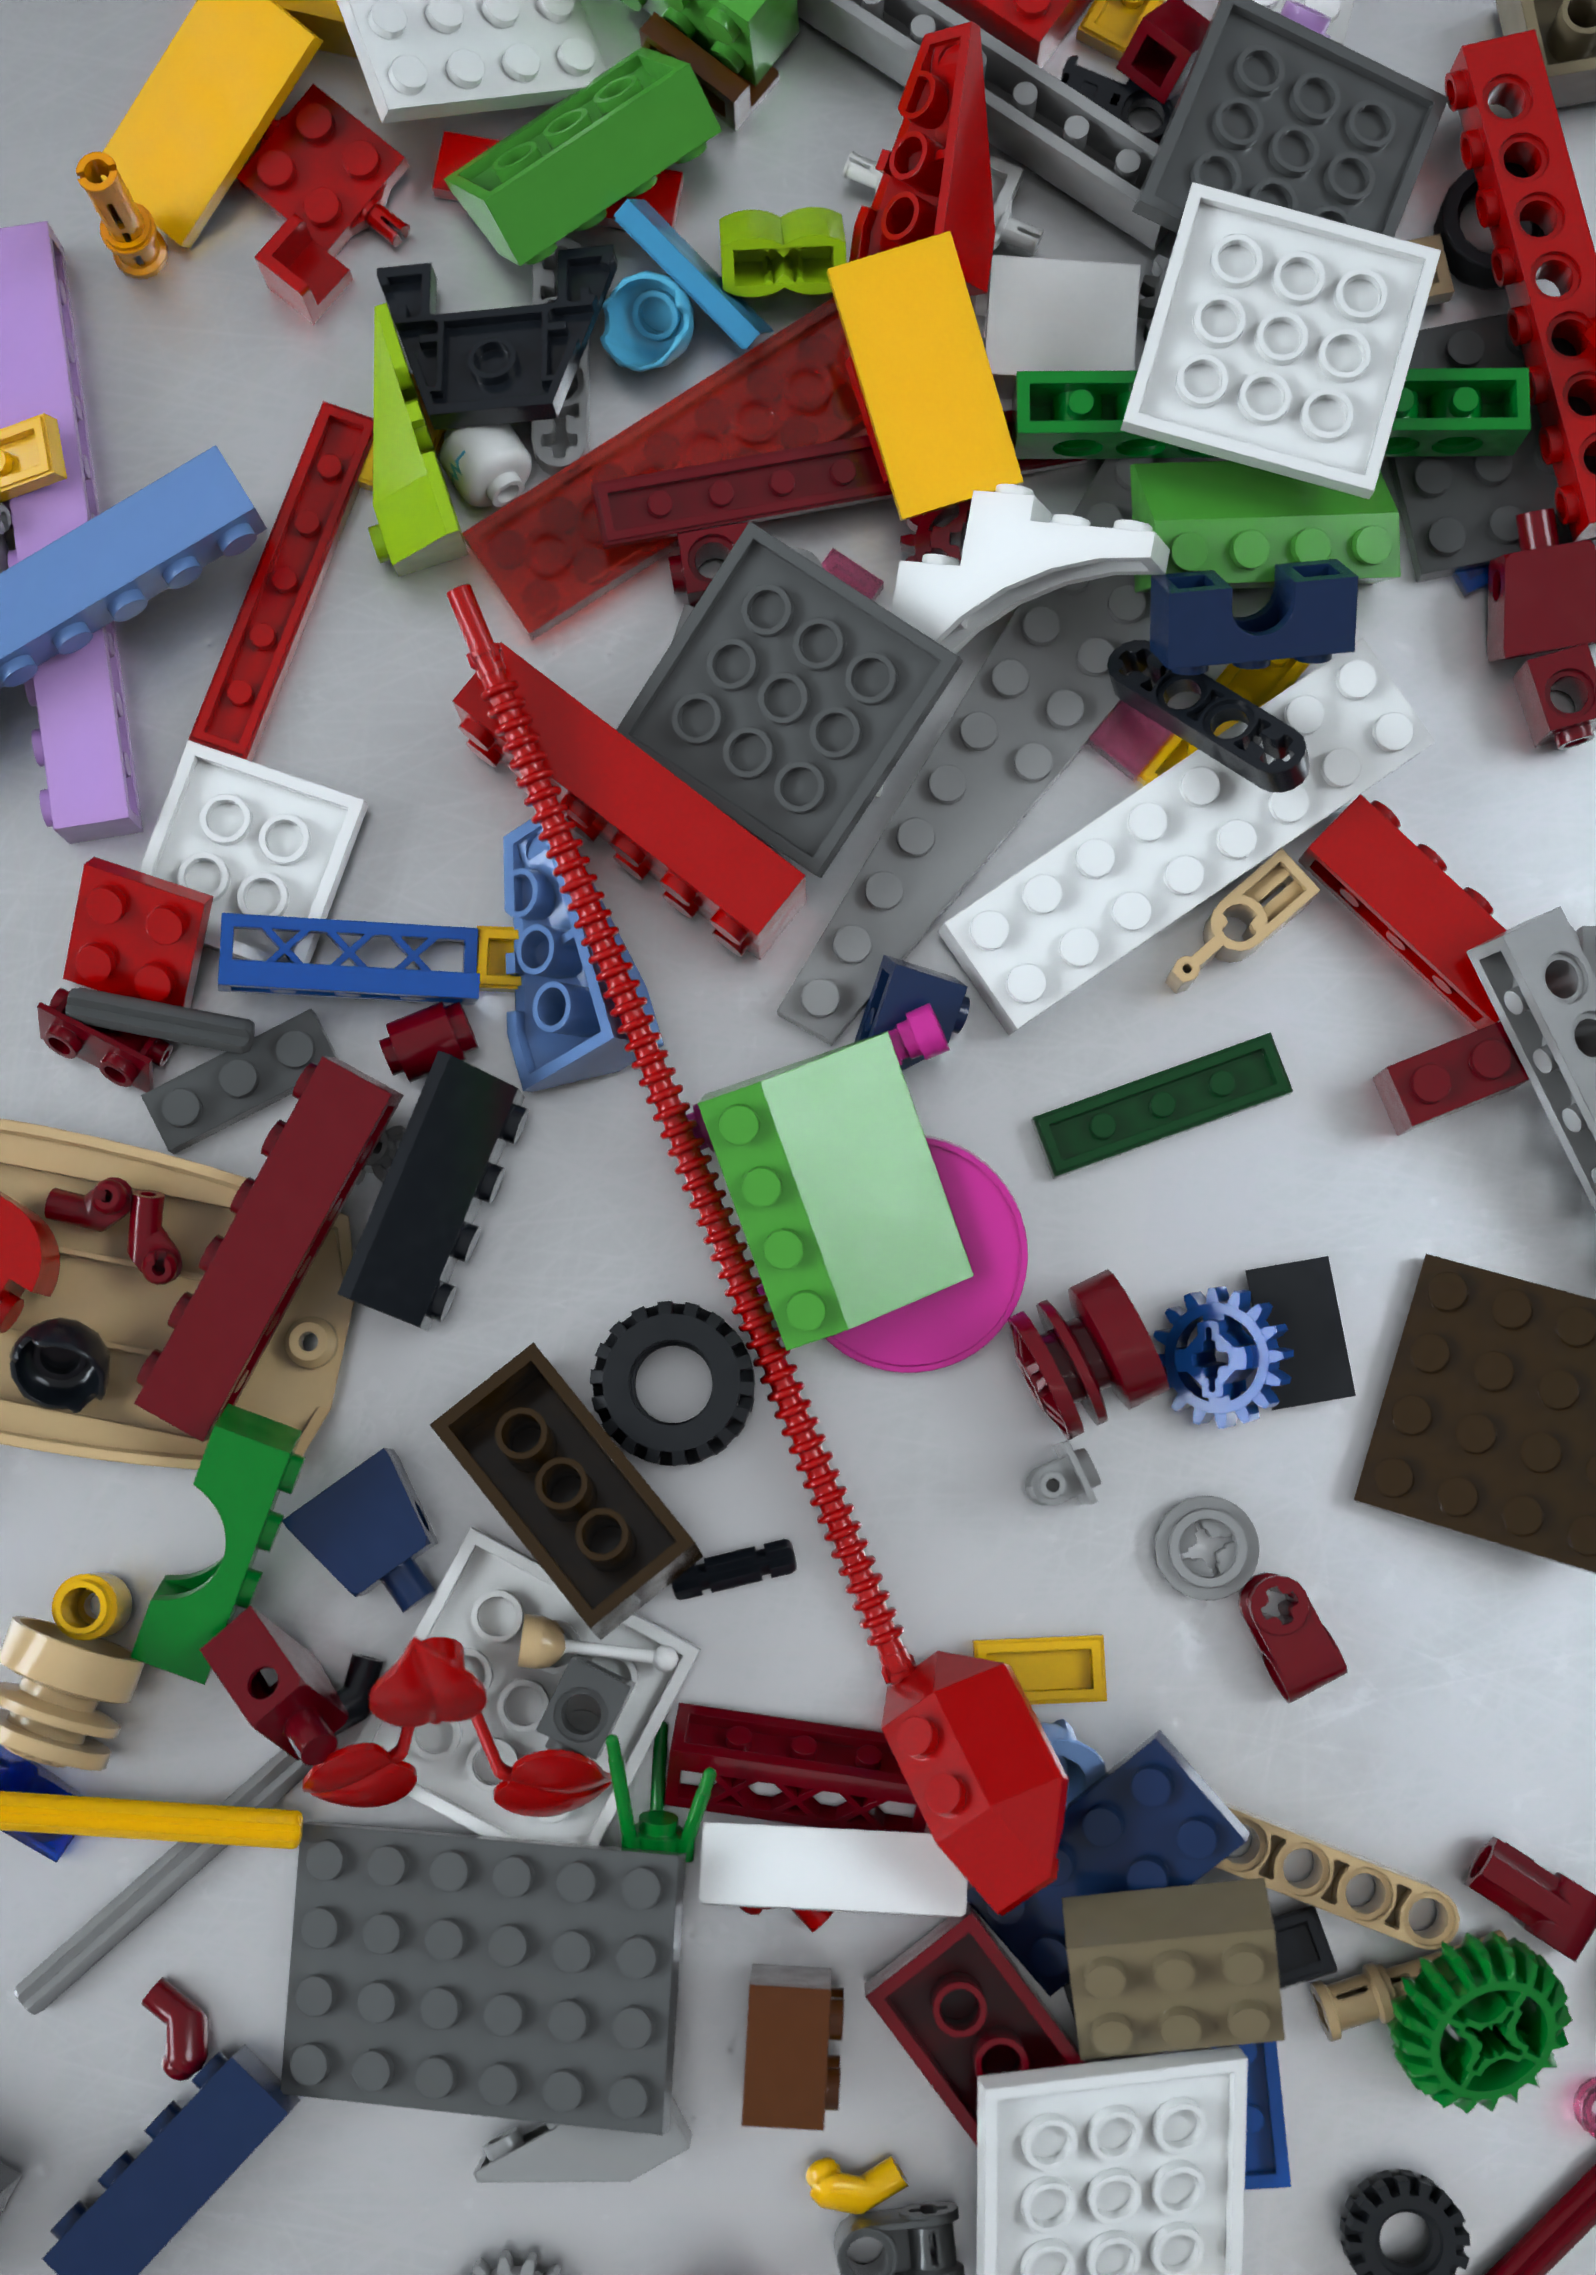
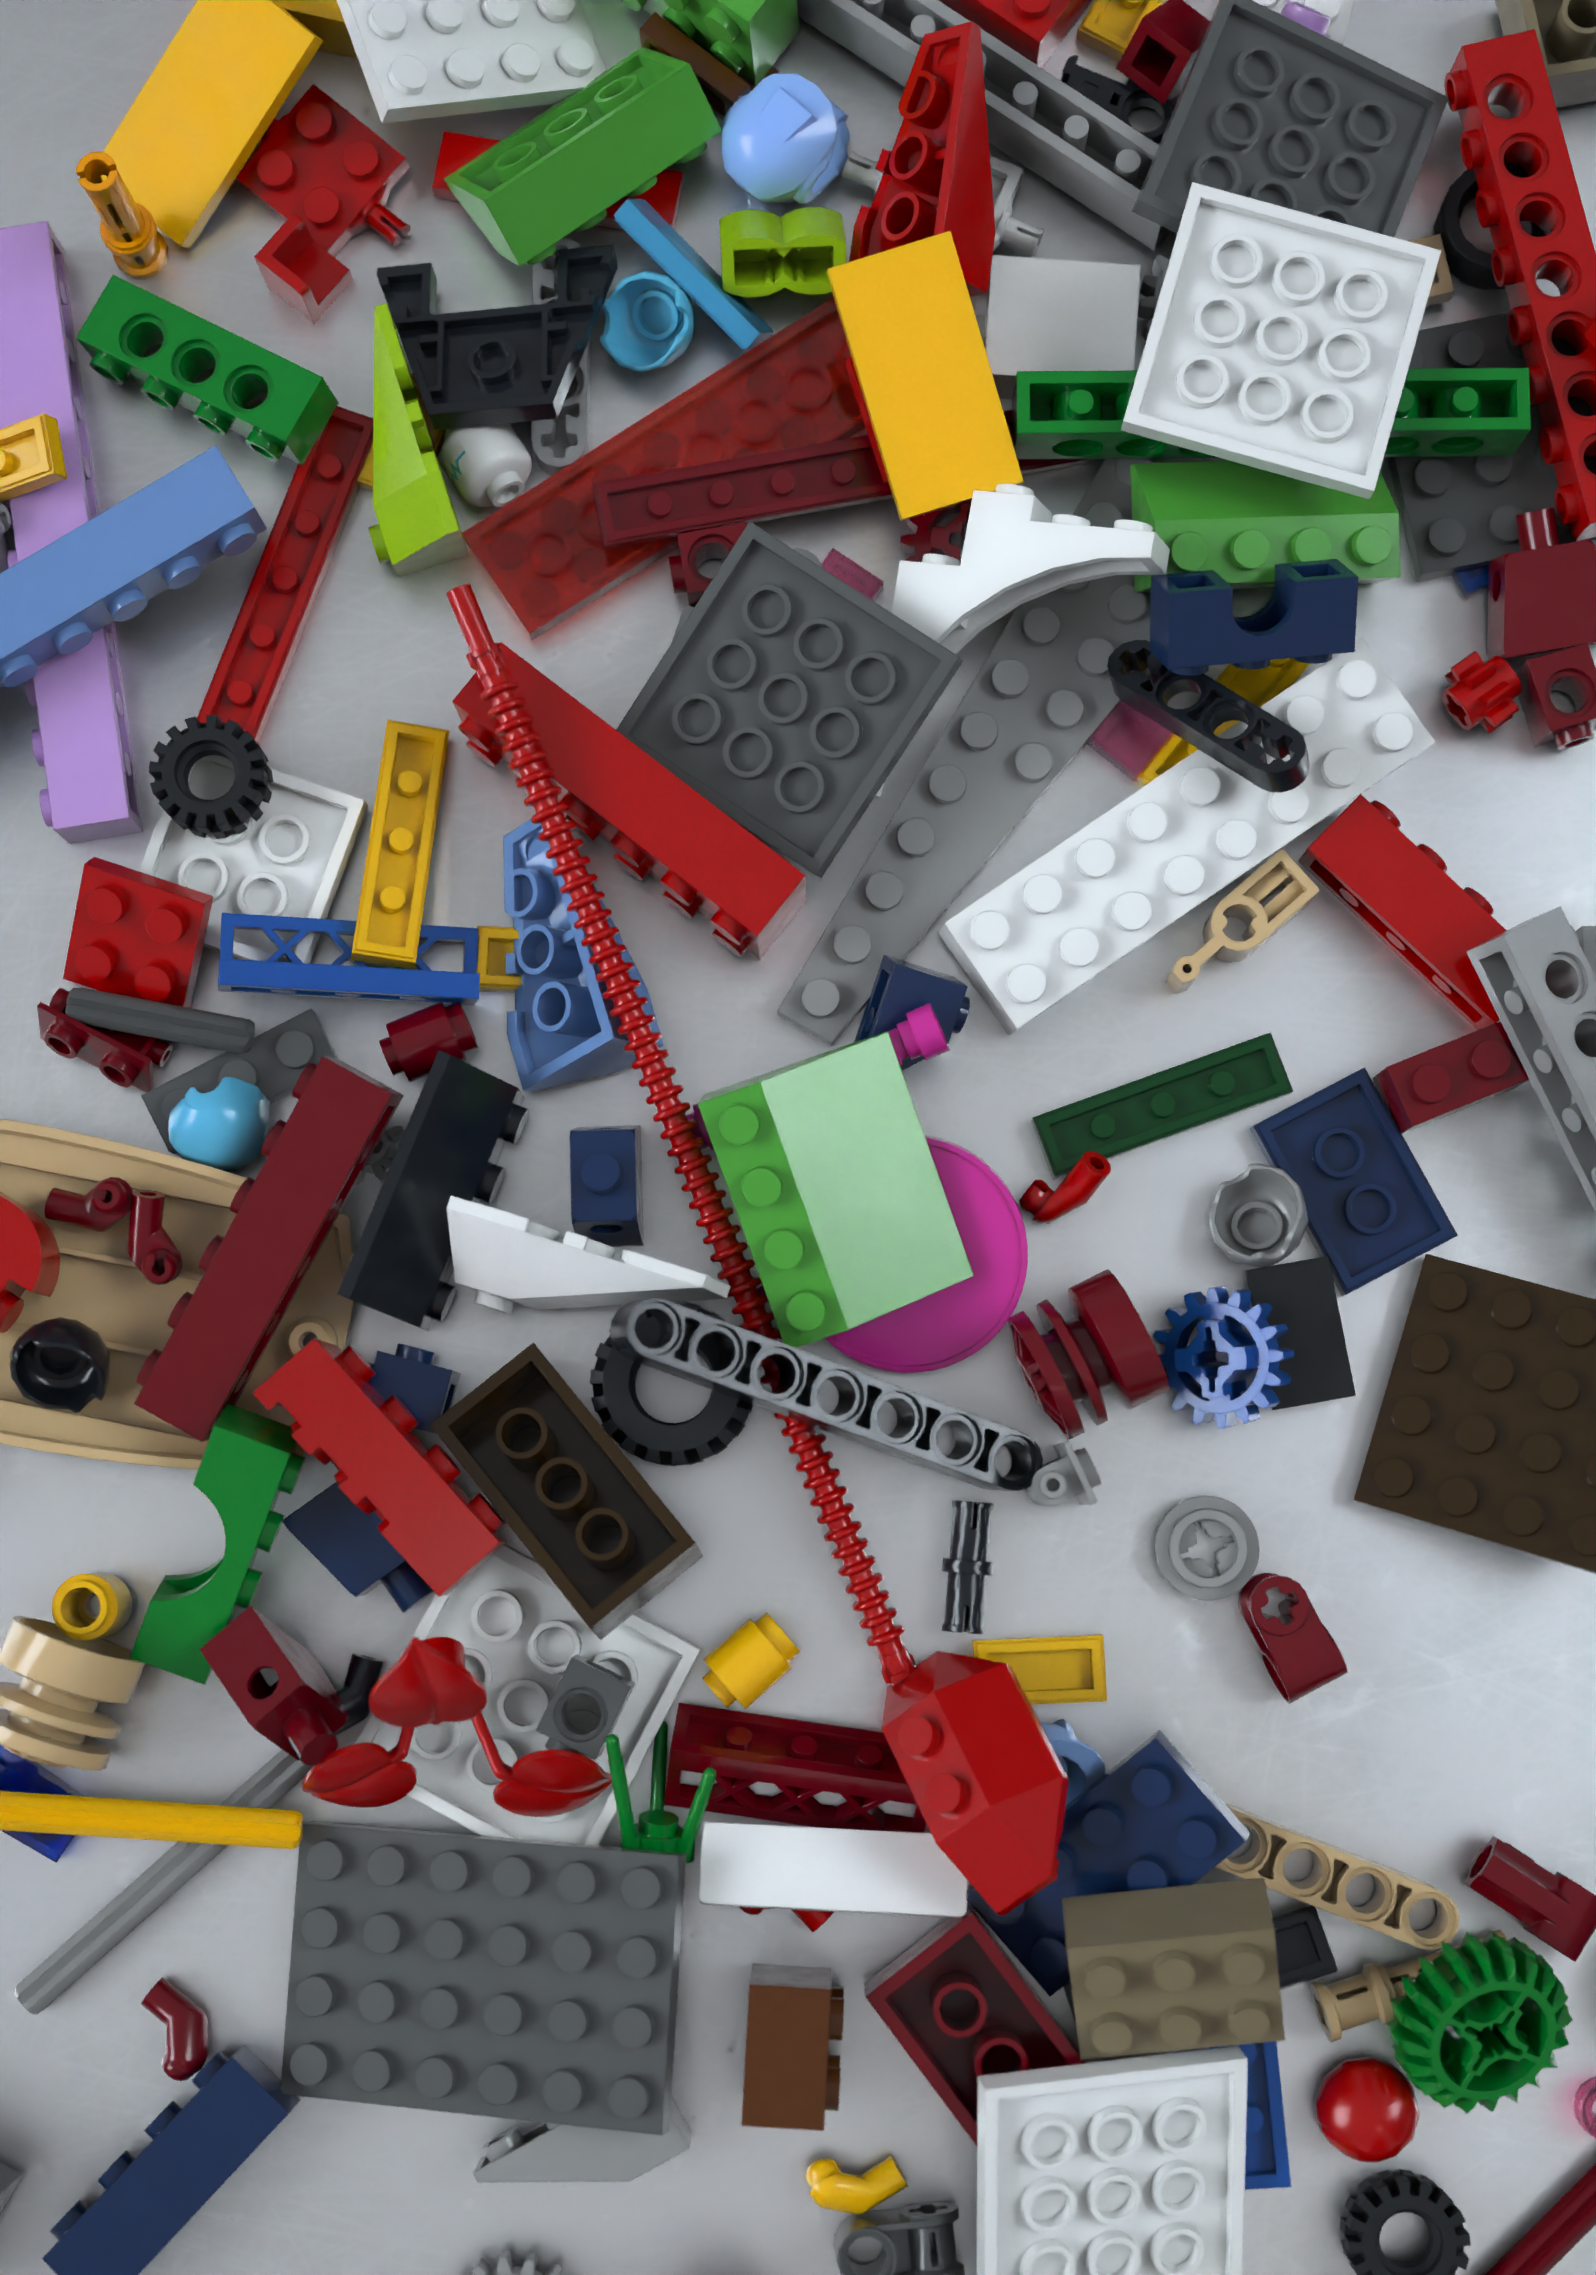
hinge [517,1614,678,1672] -> none
black axle [671,1539,797,1600] -> none
none -> green brick [76,275,339,466]
none -> black tyre [149,715,273,839]
none -> medium azure hair [168,1077,270,1172]
none -> red wedge [252,1338,507,1597]
none -> yellow tile [351,720,450,970]
none -> dark blue brick [368,1343,461,1434]
none -> white wedge [447,1196,730,1314]
none -> dark blue torso [570,1125,644,1247]
none -> black beam [610,1298,1043,1491]
none -> yellow brick [702,1612,801,1709]
none -> light blue helmet [721,73,850,205]
none -> black pin [942,1500,994,1634]
none -> red arm [1019,1151,1111,1224]
none -> light grey hair [1208,1163,1308,1267]
none -> dark blue tile [1250,1067,1458,1296]
none -> red hair [1315,2057,1420,2163]
none -> red gear [1442,651,1522,734]

